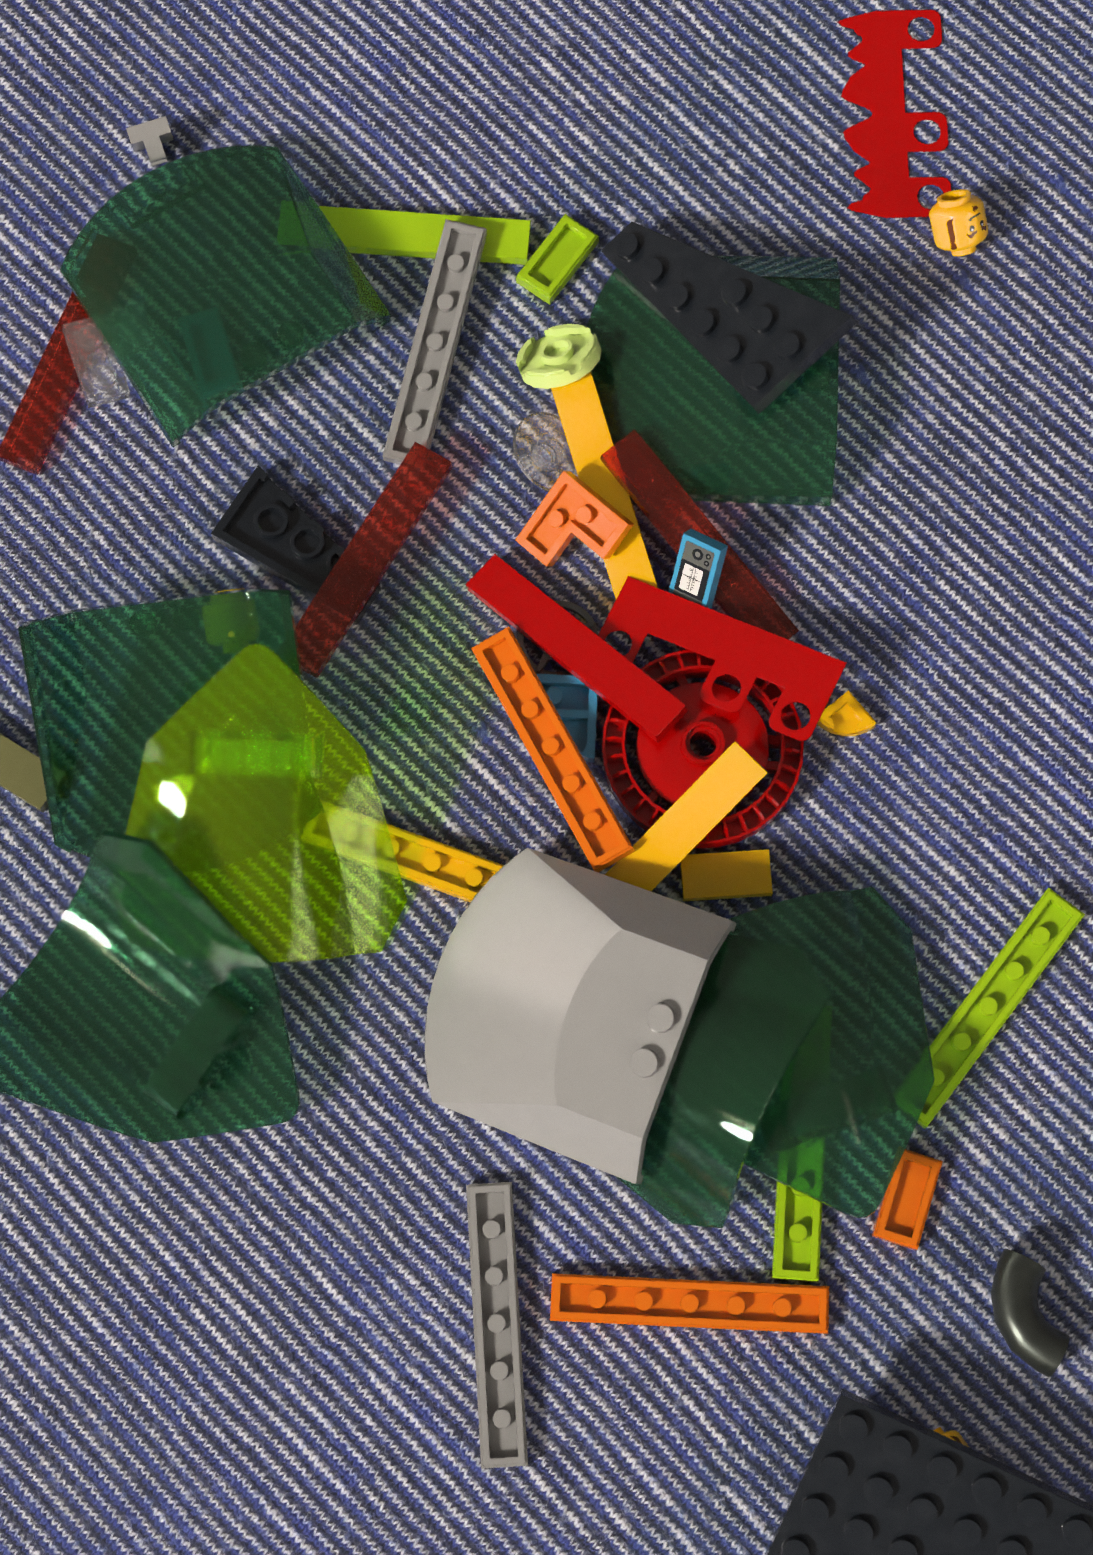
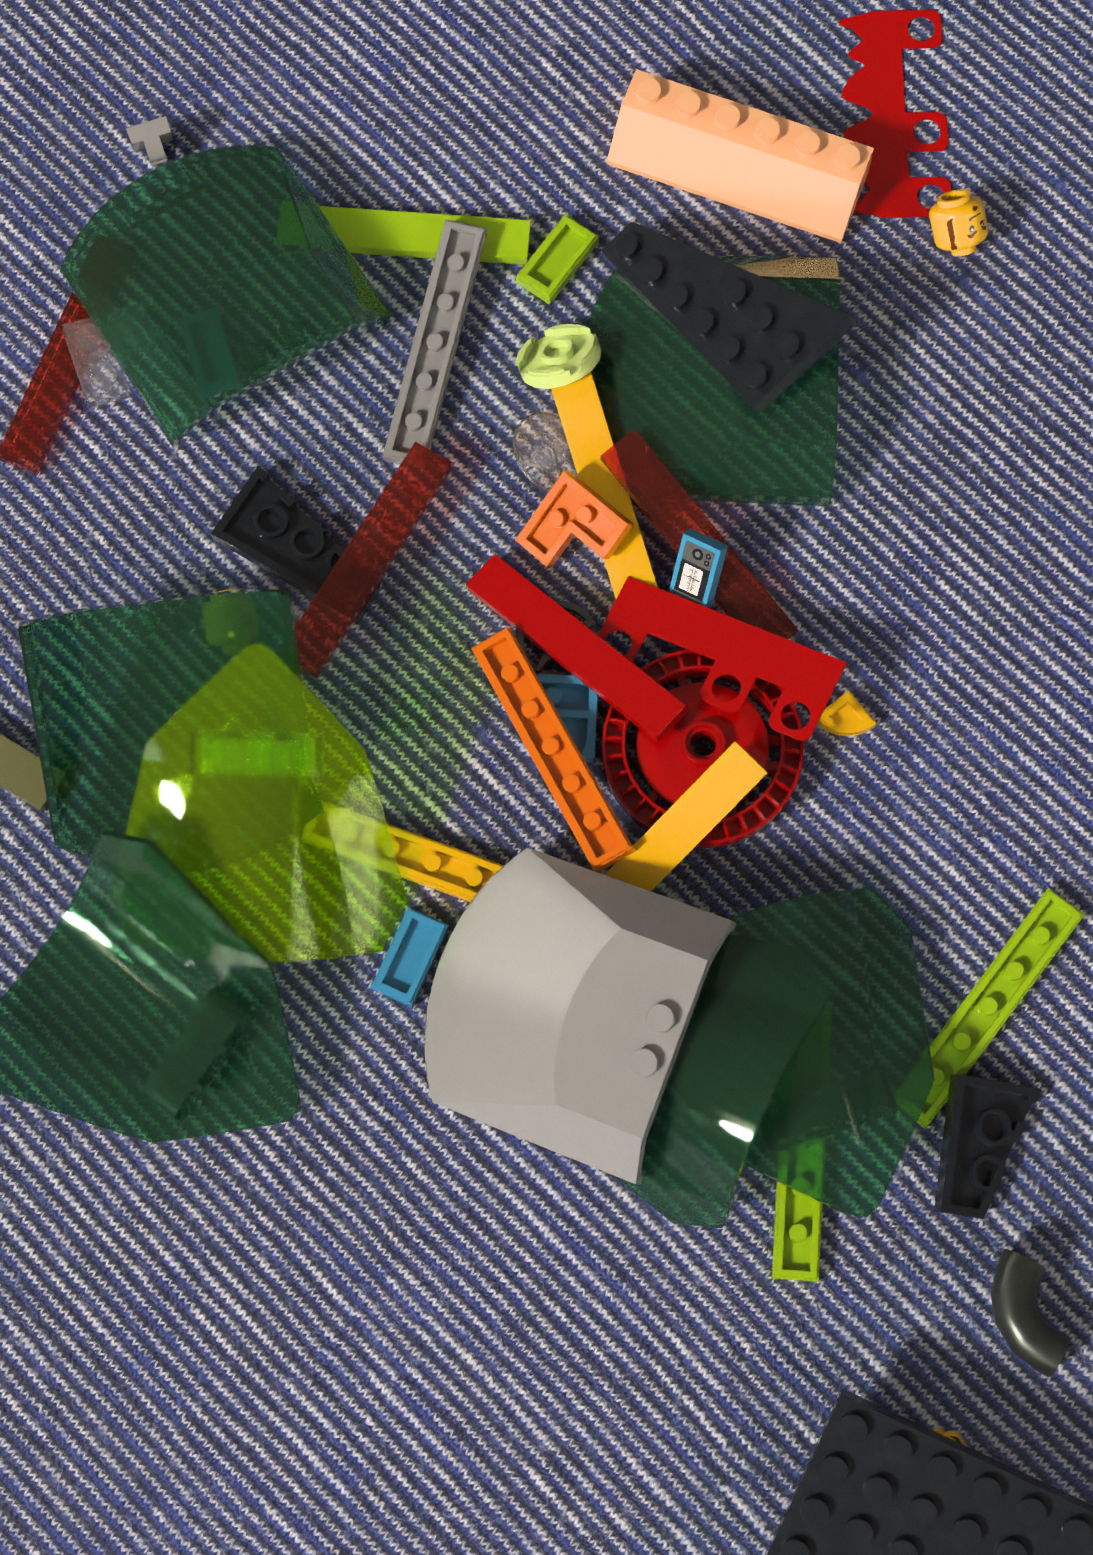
light grey tile [466,1182,528,1469] -> none
orange tile [550,1273,829,1334] -> none
yellow tile [680,849,773,901] -> none
orange tile [872,1147,943,1250] -> none
none -> dark azure tile [371,907,450,1008]
none -> light nougat slope [607,69,874,243]
none -> black wing [934,1074,1042,1219]

